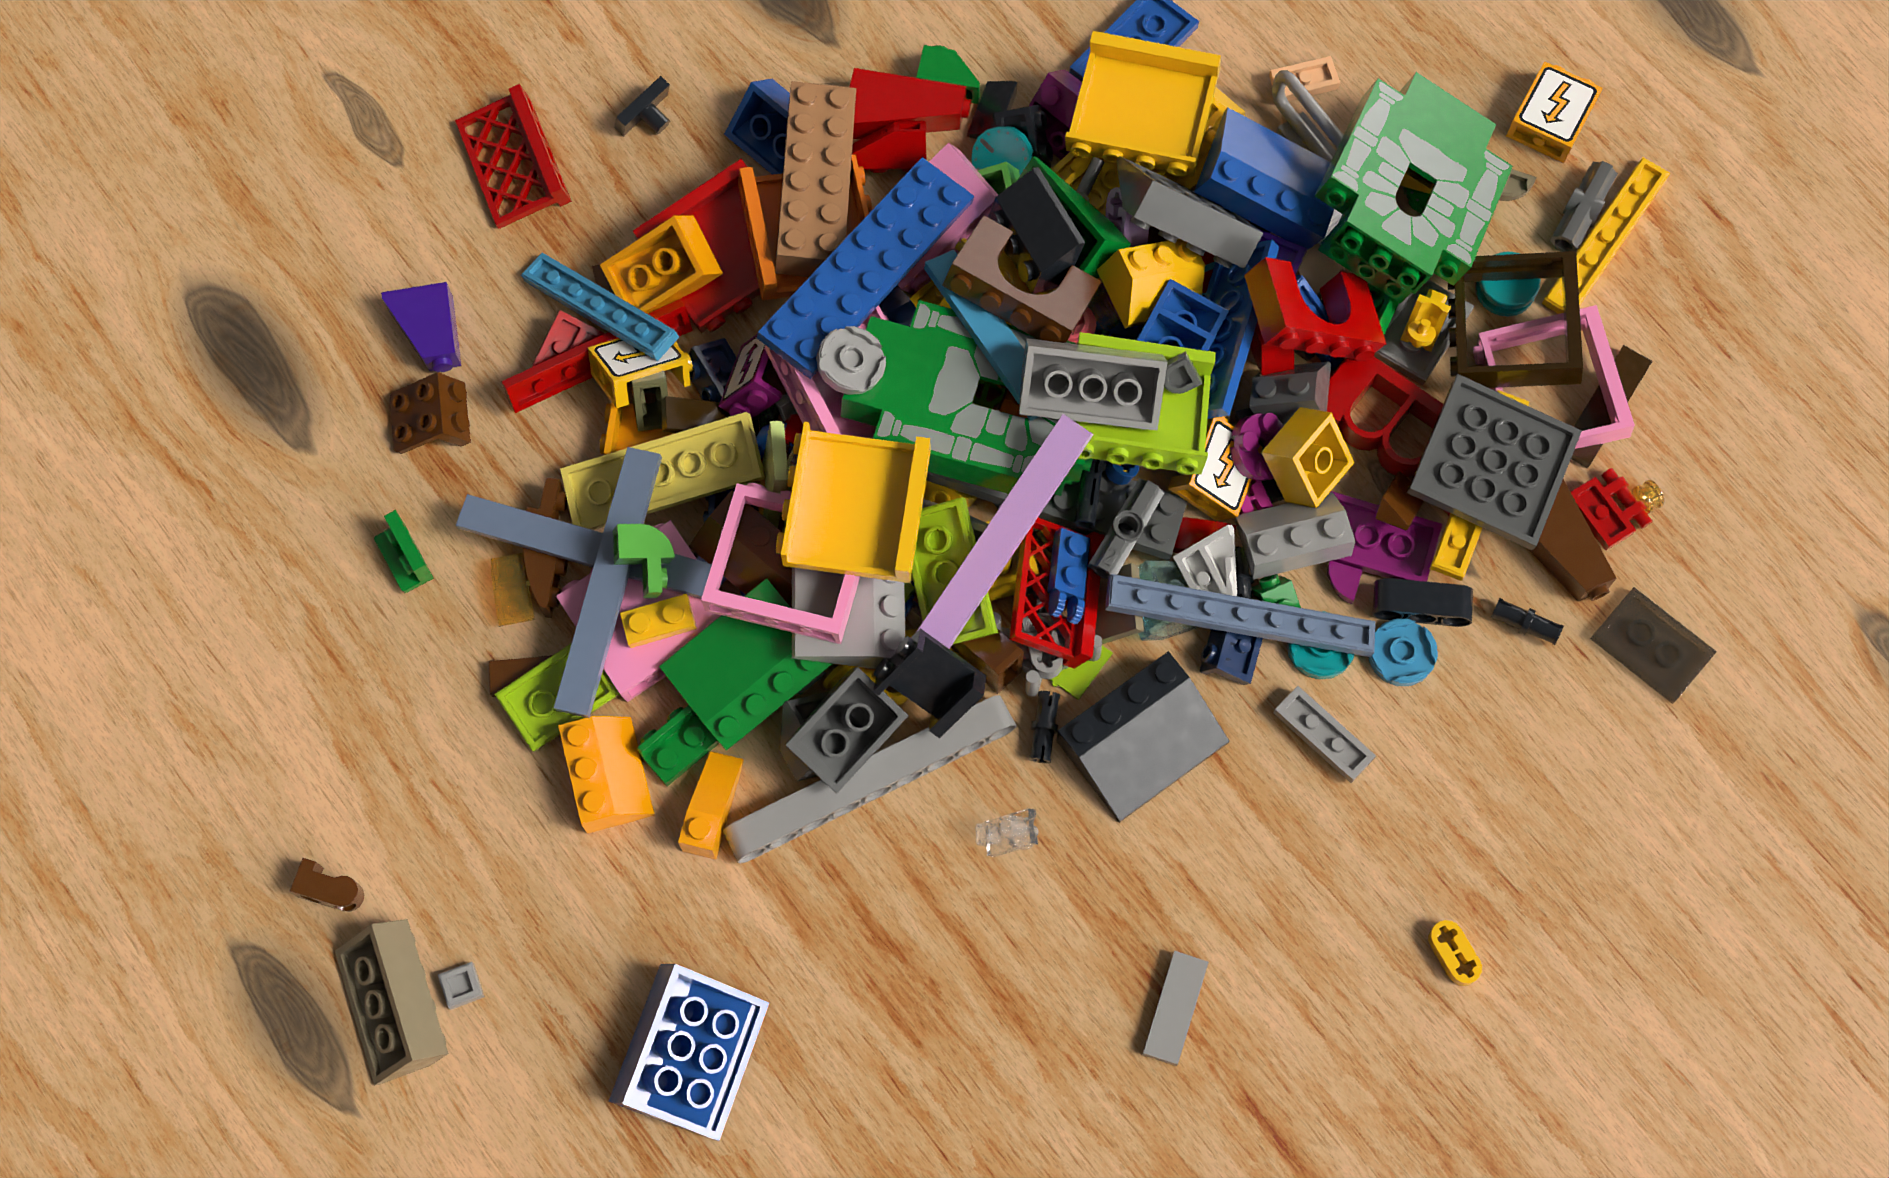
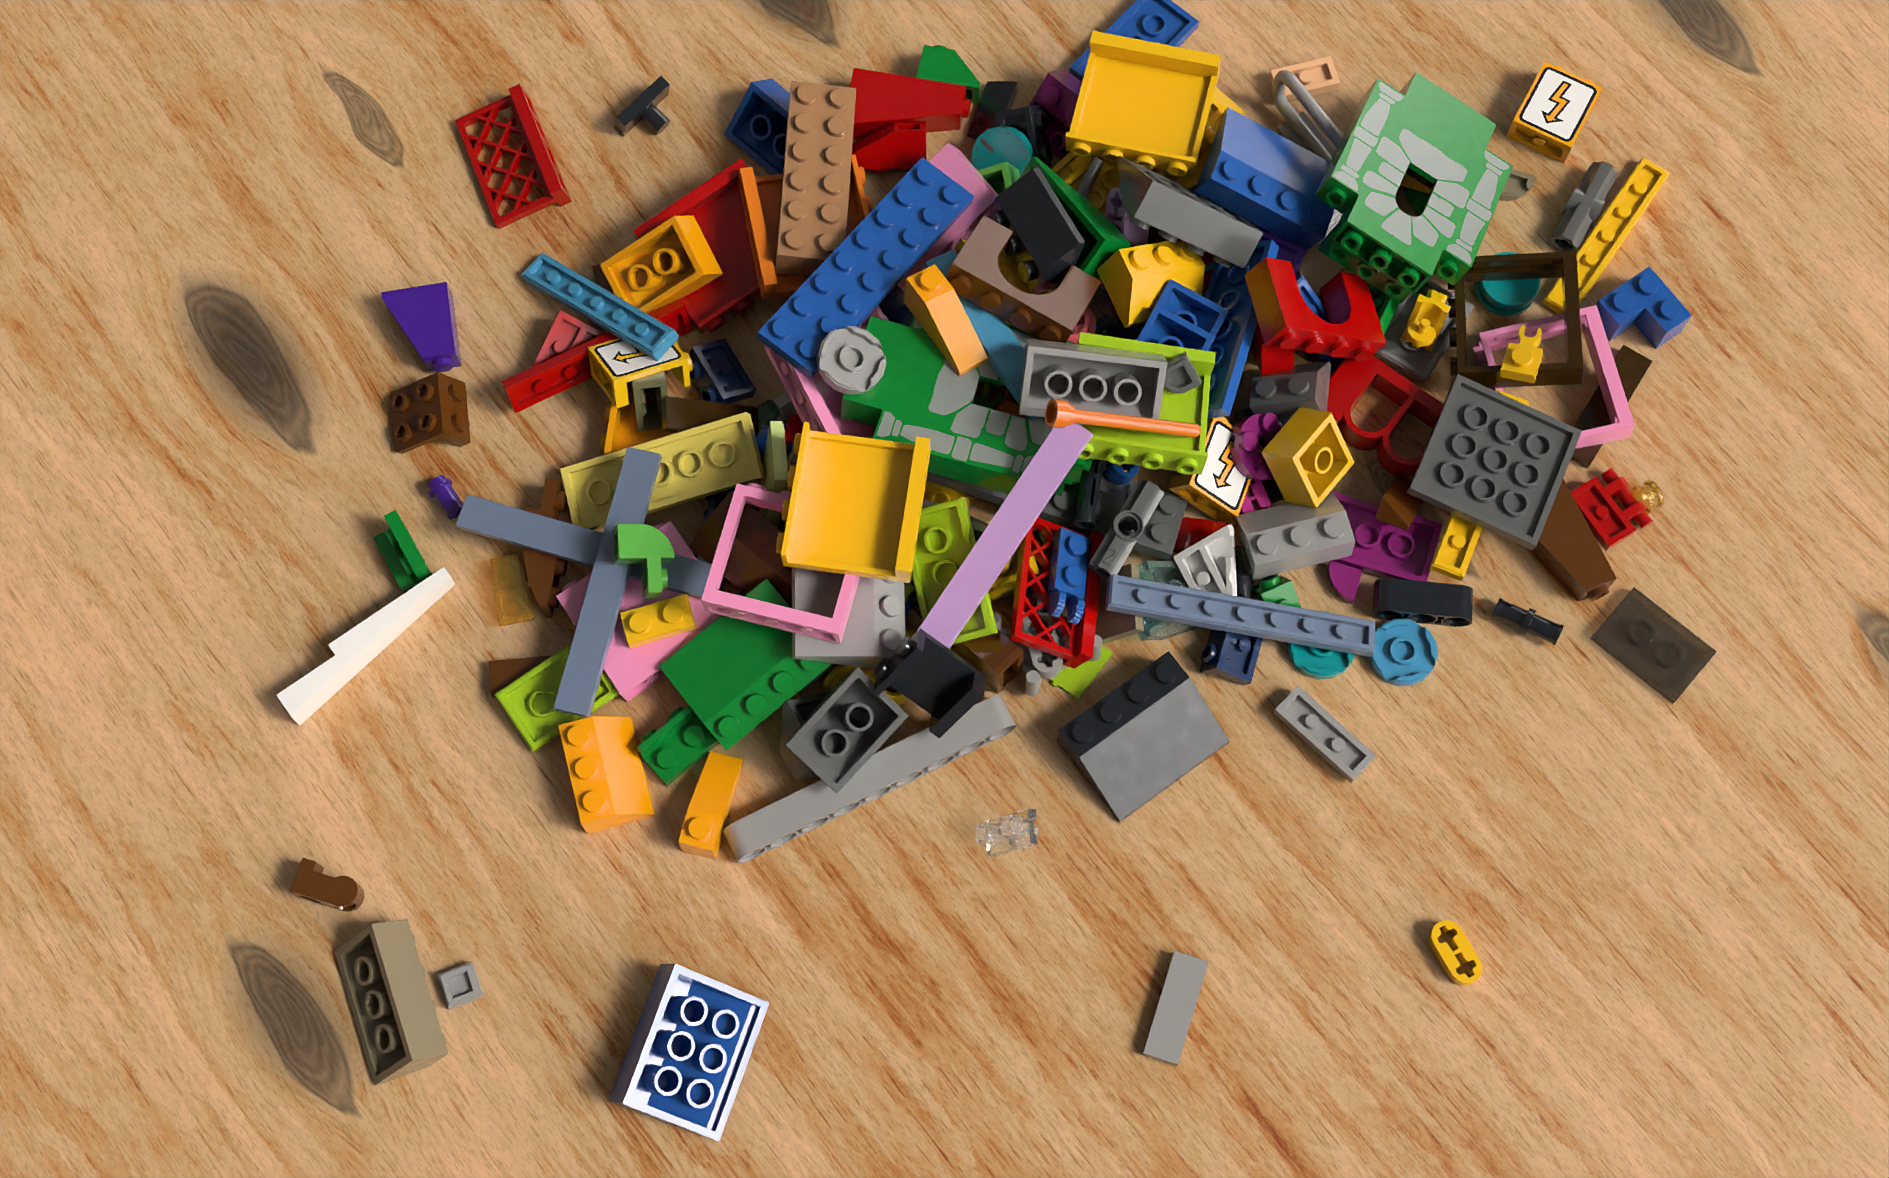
magenta panel [718,334,783,419] -> none
black pin [1029,691,1060,763] -> none
none -> white slope [277,567,455,725]
none -> dark purple pin [427,475,464,519]
none -> light orange slope [903,264,988,376]
none -> orange piece [1045,399,1201,438]
none -> yellow plate [1500,325,1543,384]
none -> blue brick [1596,266,1692,349]

